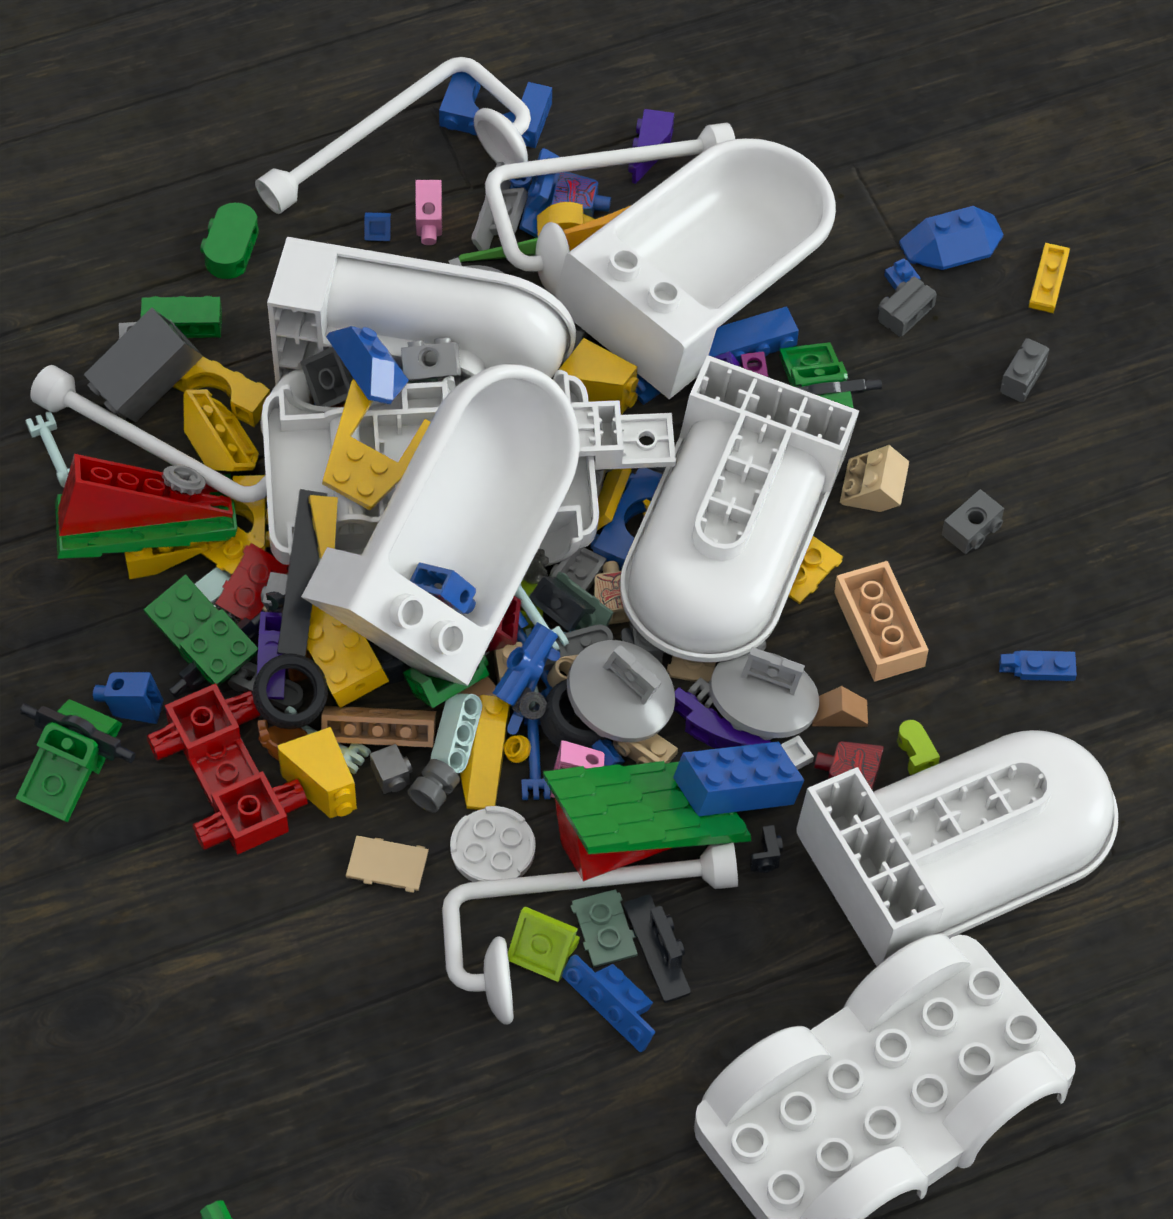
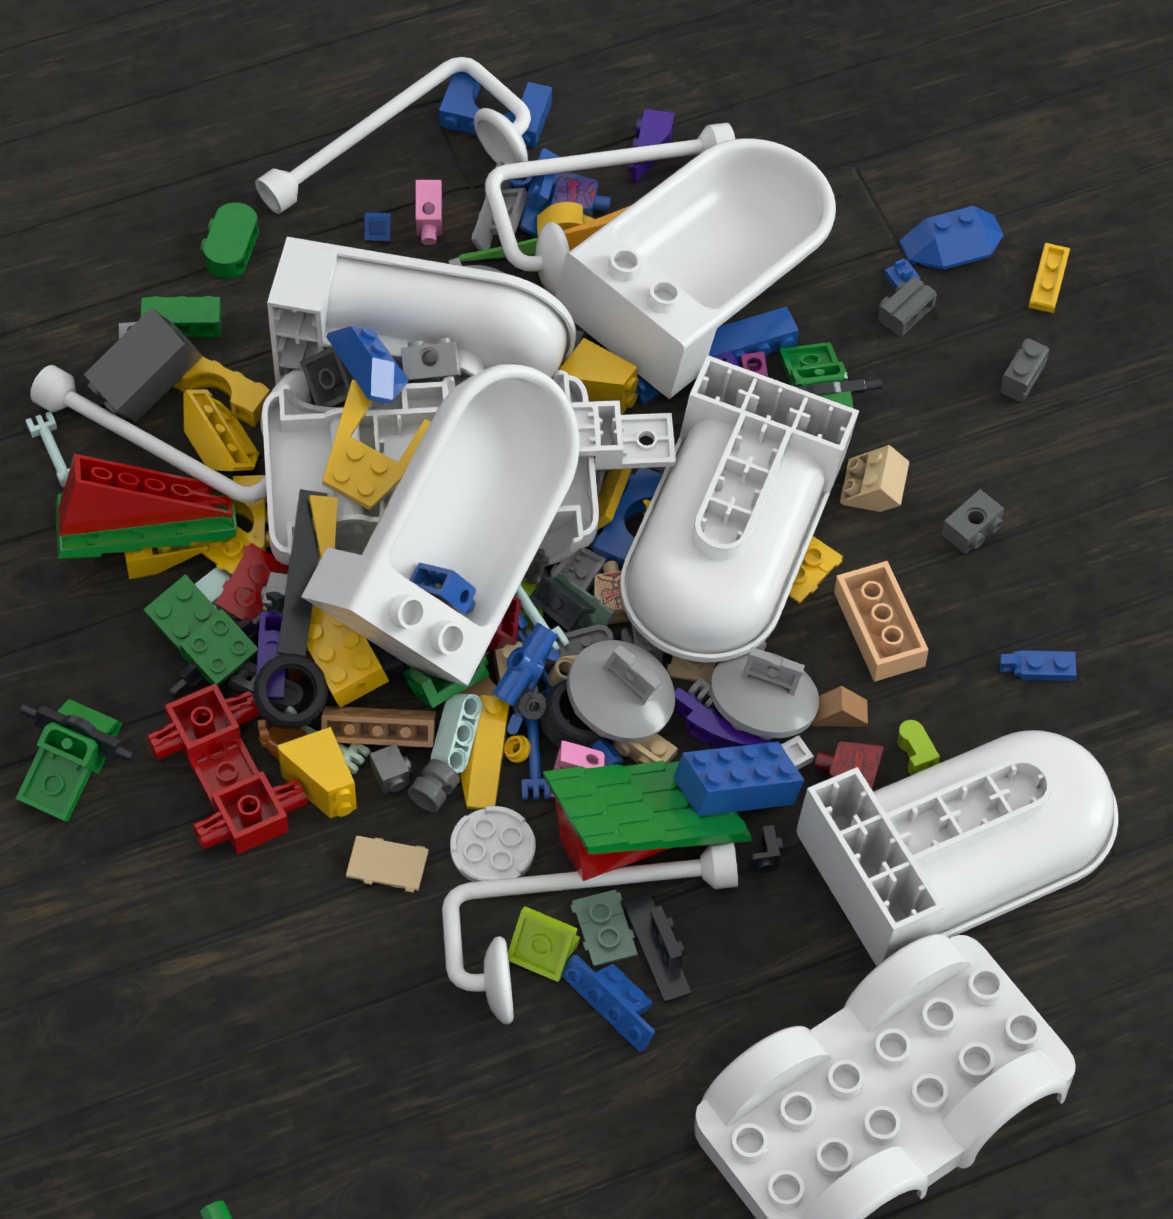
blue torso [93,672,164,724] -> none
light grey gear [162,465,206,495] -> none

